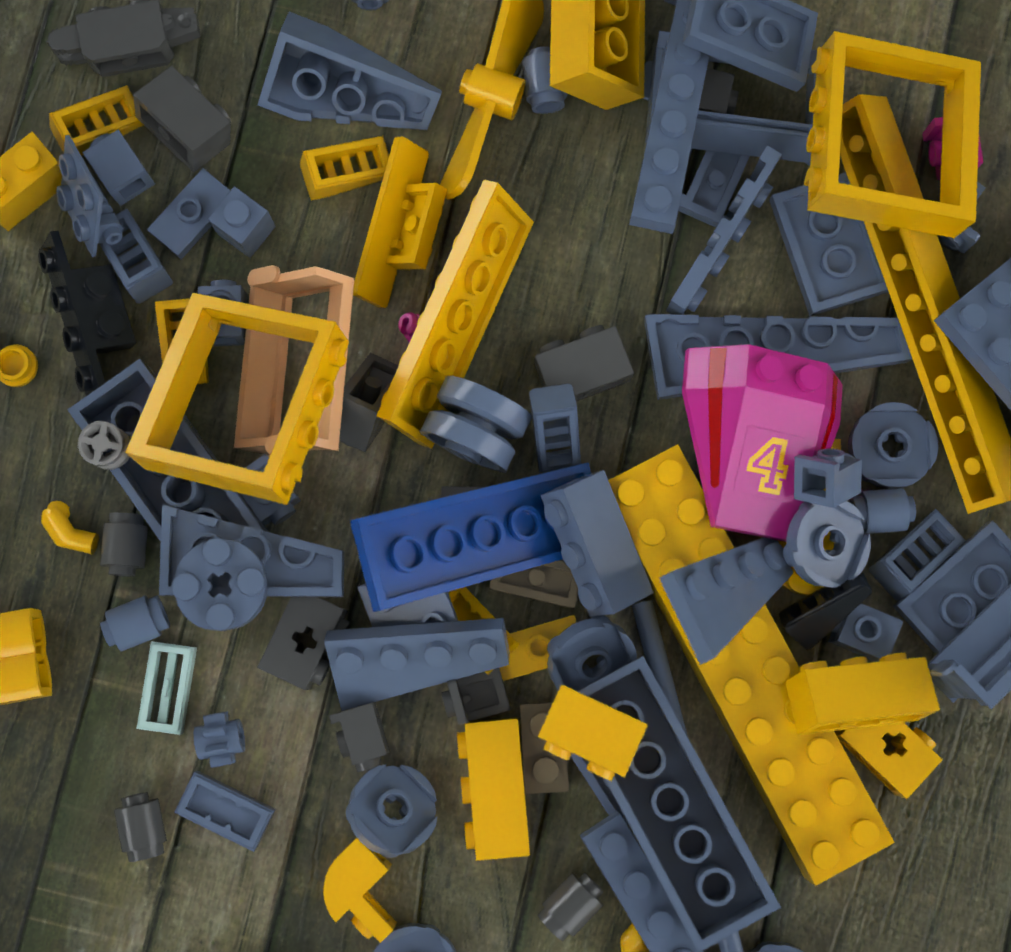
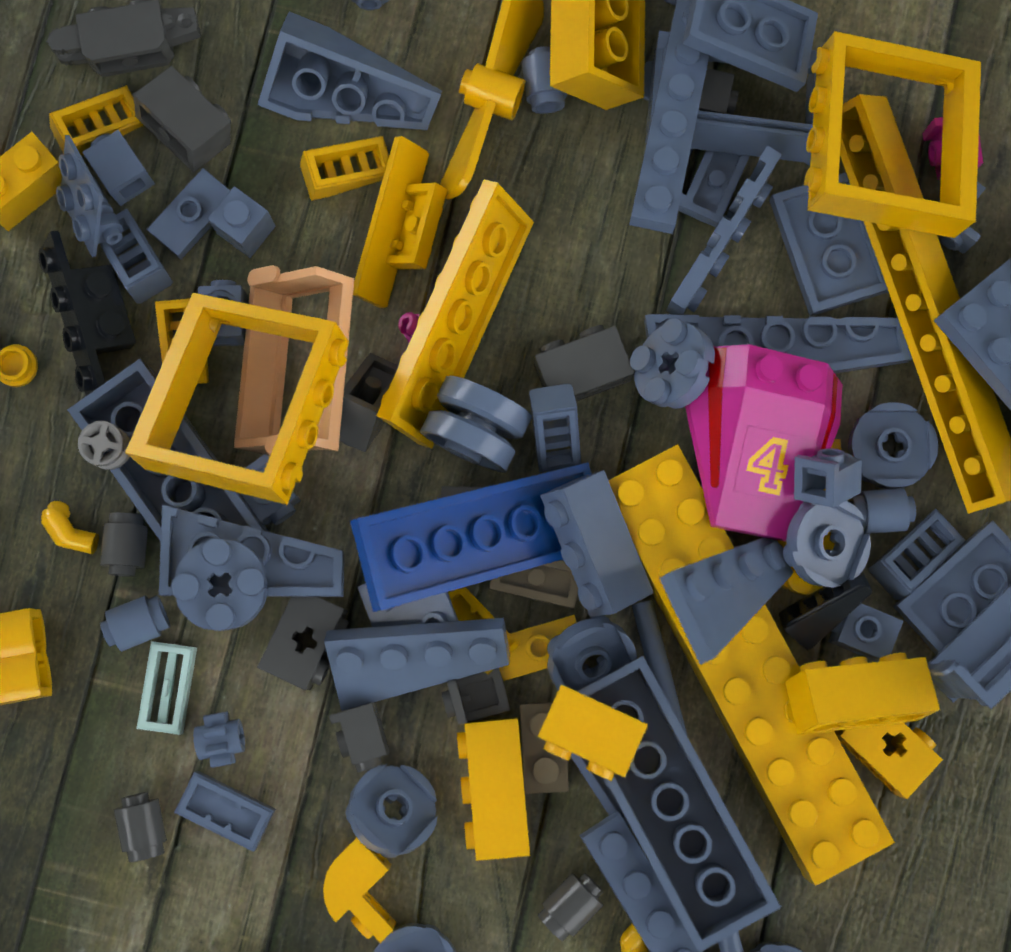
none -> sand blue plate [630,318,715,409]

